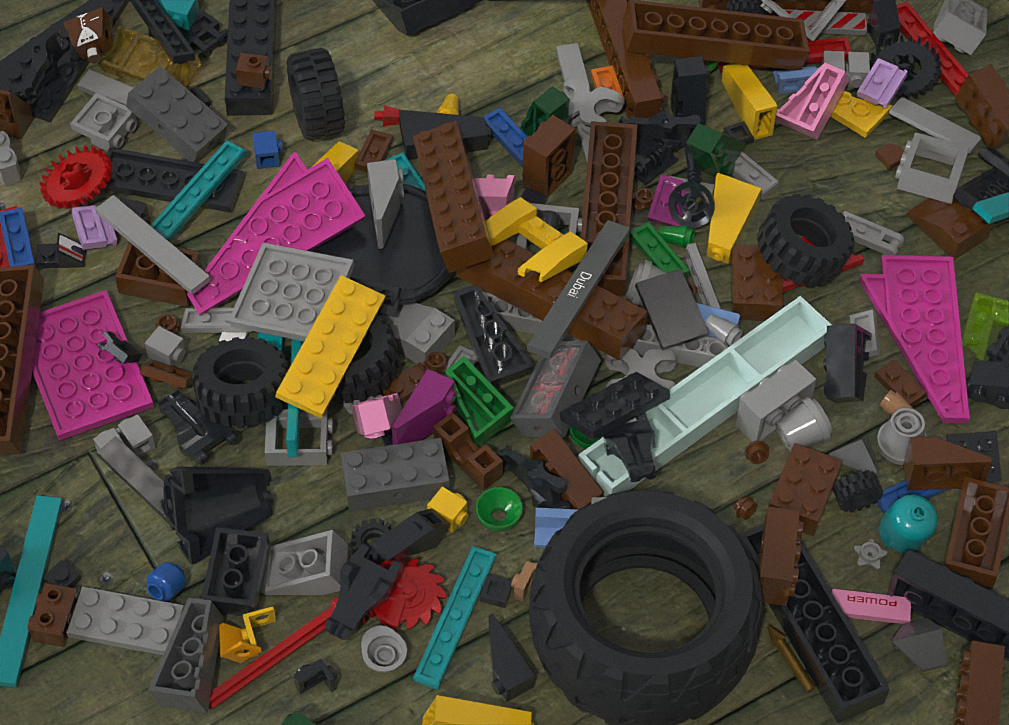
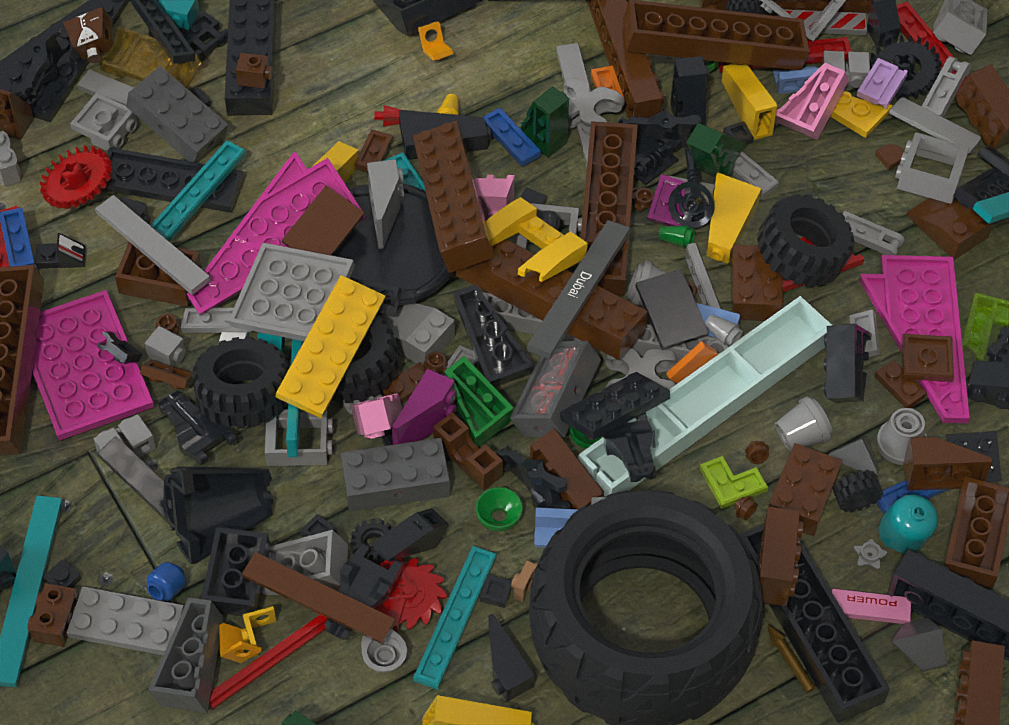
lavender plate [72,205,117,250] -> none
blue brick [252,131,283,169] -> none
black tyre [286,48,345,140] -> none
black bracket [293,659,338,694] -> none
yellow brick [427,487,469,533] -> none
reddish brown brick [522,115,575,198] -> none
green plate [629,222,690,277] -> none
light grey brick [736,360,816,442] -> none
medium nougat cone [879,390,915,415] -> none
none -> reddish brown tile [242,552,396,645]
none -> reddish brown tile [282,185,364,256]
none -> black tile [300,514,337,537]
none -> light orange bracket [418,21,453,61]
none -> orange tile [666,341,718,384]
none -> lime tile [699,456,768,509]
none -> reddish brown tile [902,333,954,382]
none -> light grey plate [921,56,972,117]

